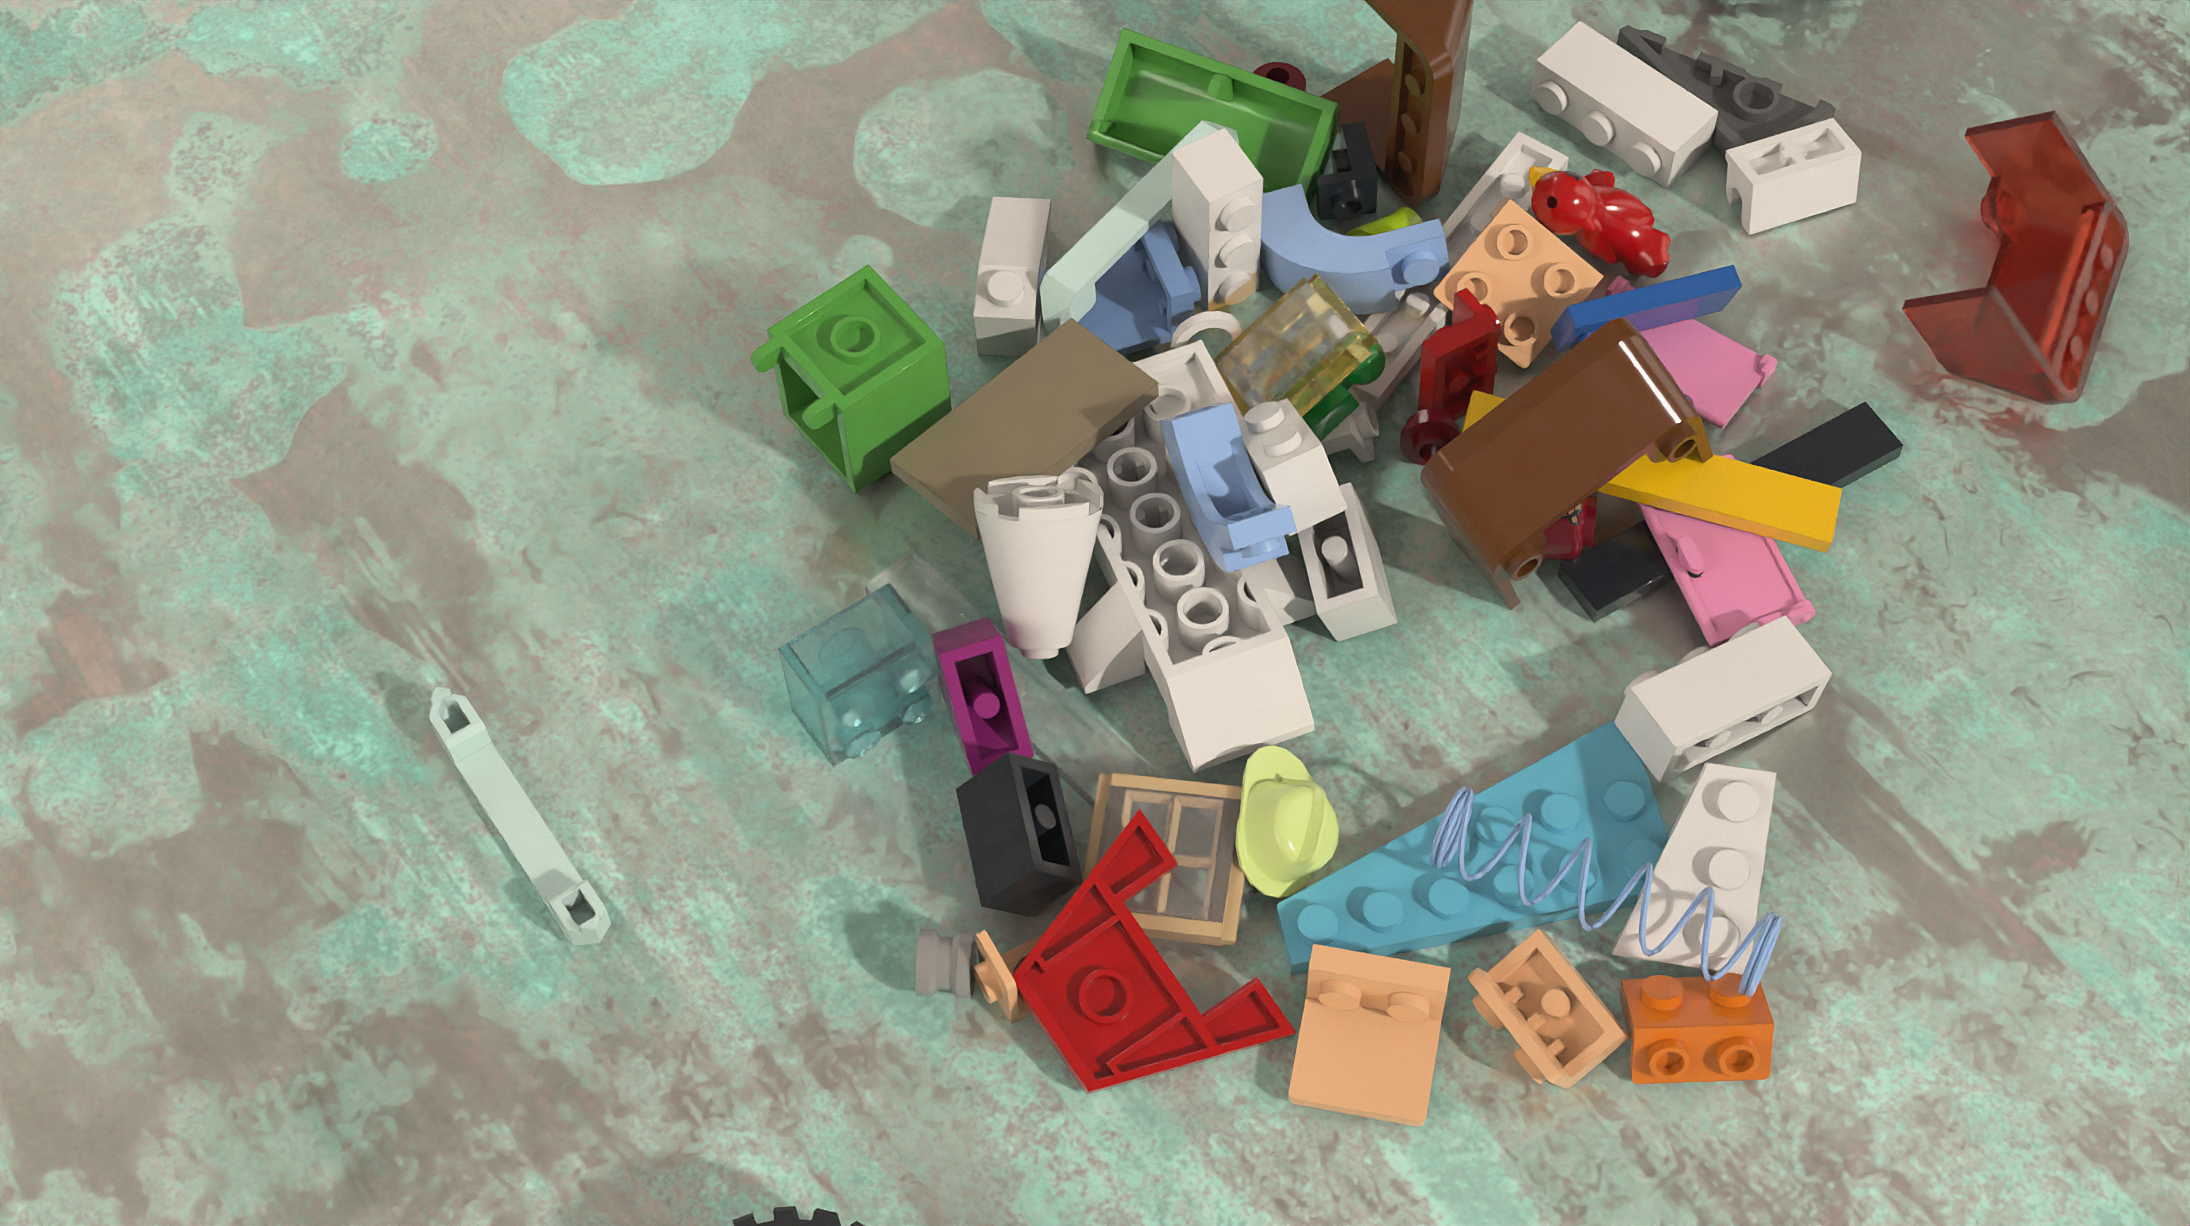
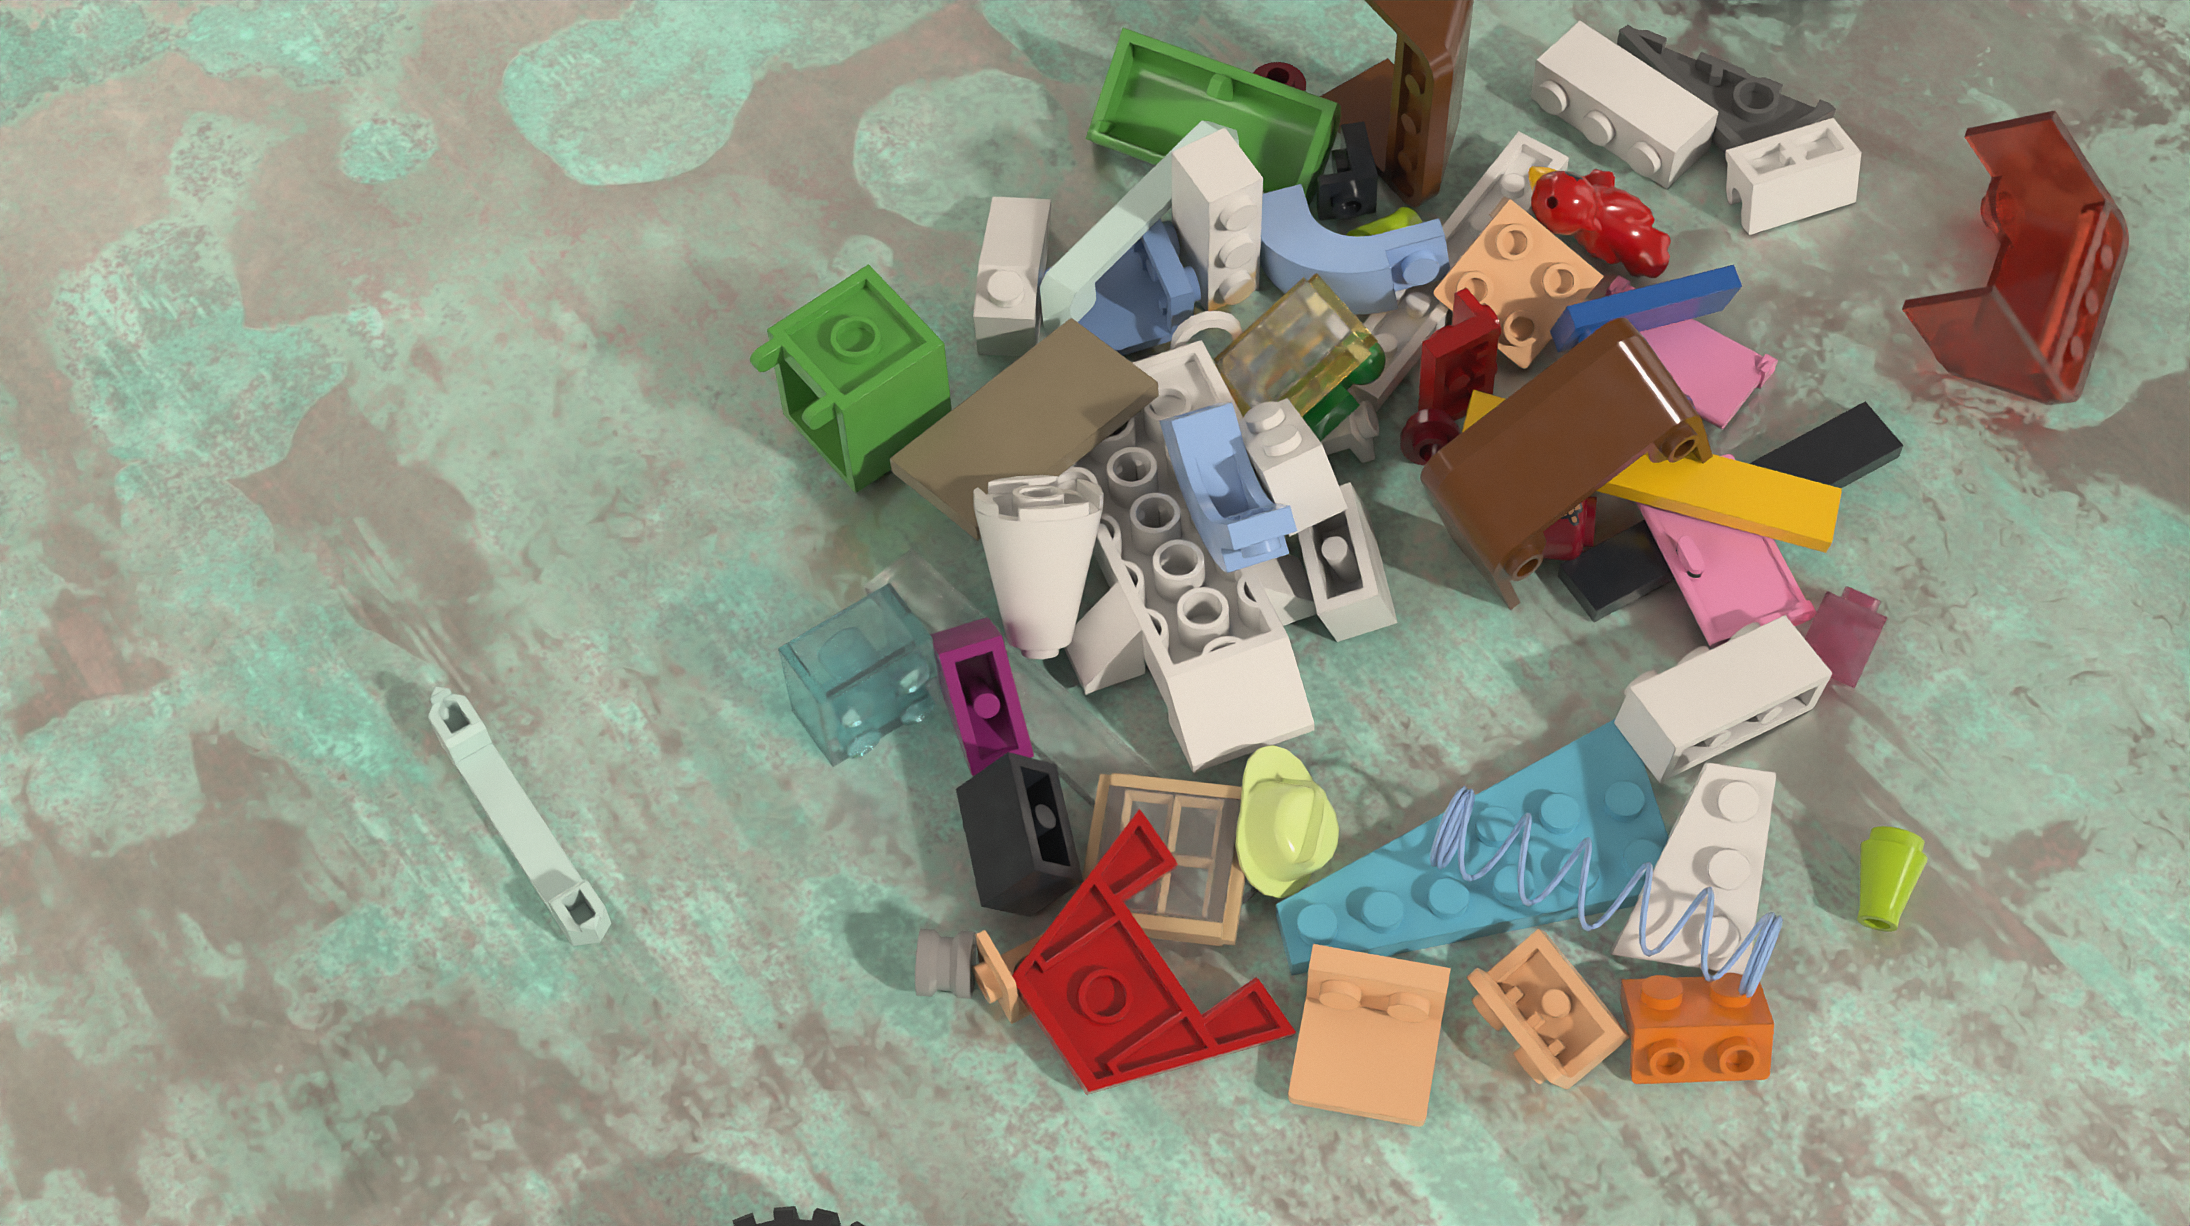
none -> clear pink bracket [1805,586,1889,689]
none -> lime cone [1857,826,1928,932]

